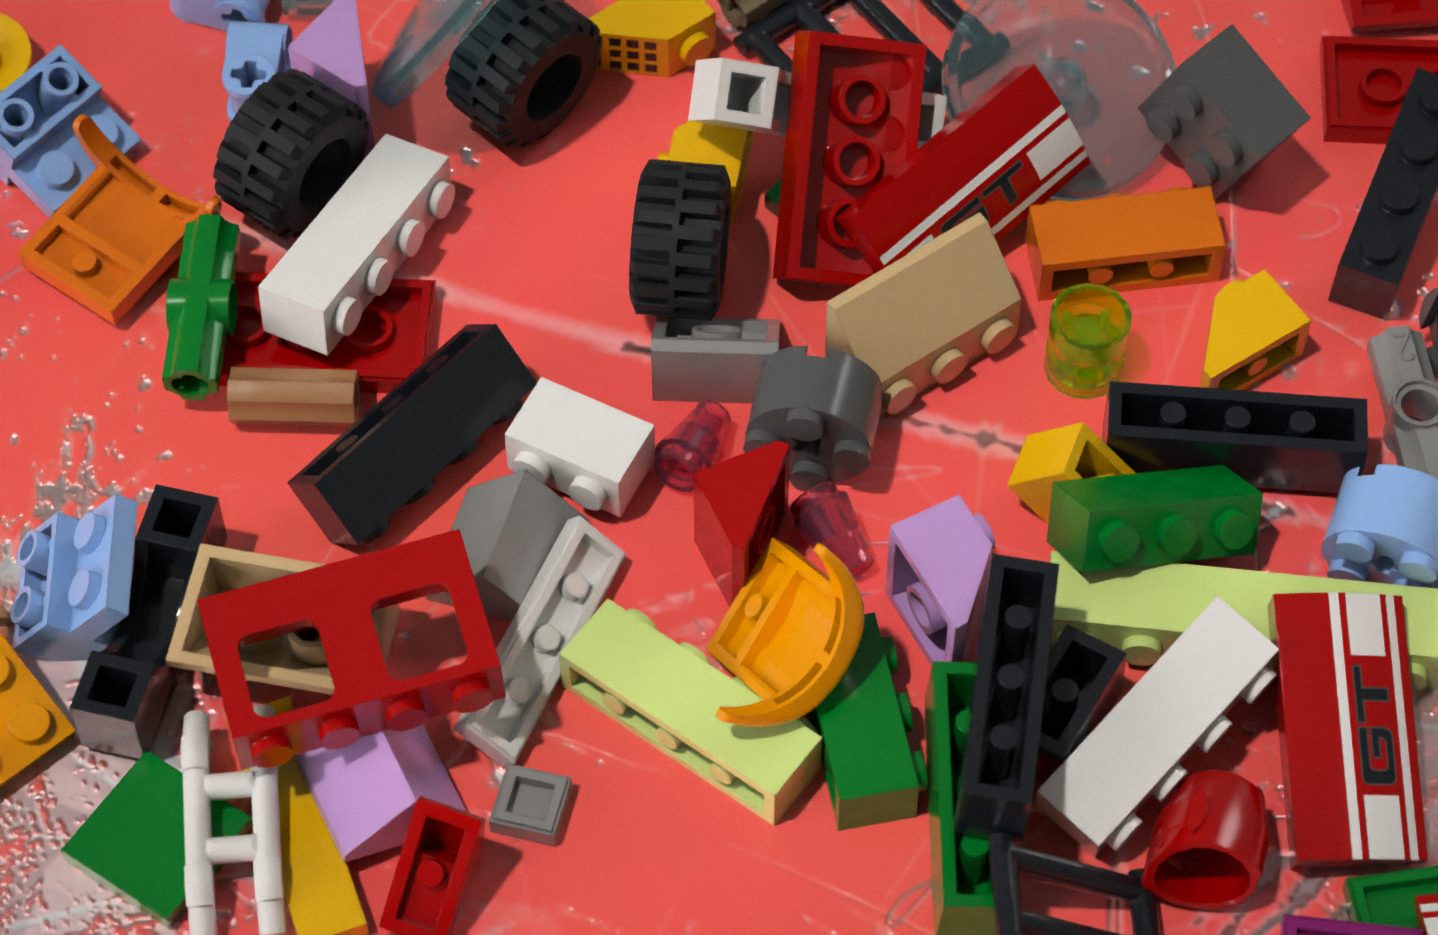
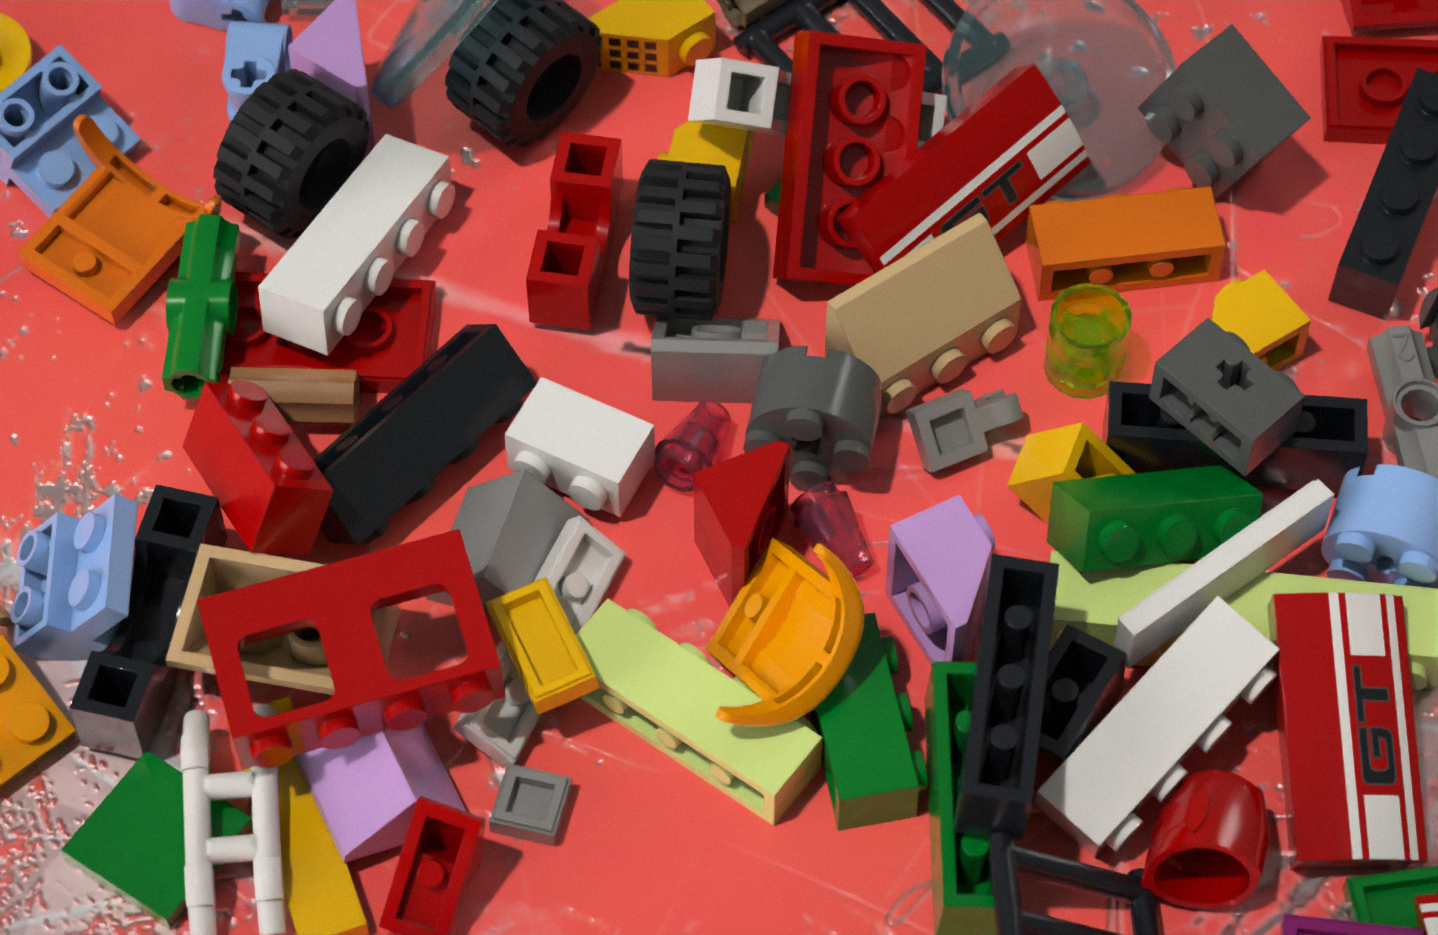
none -> red brick [182,380,334,556]
none -> yellow tile [486,577,599,715]
none -> red arch [526,131,623,330]
none -> light grey plate [905,388,1023,473]
none -> white tile [1113,479,1334,668]
none -> dark grey brick [1149,318,1306,476]

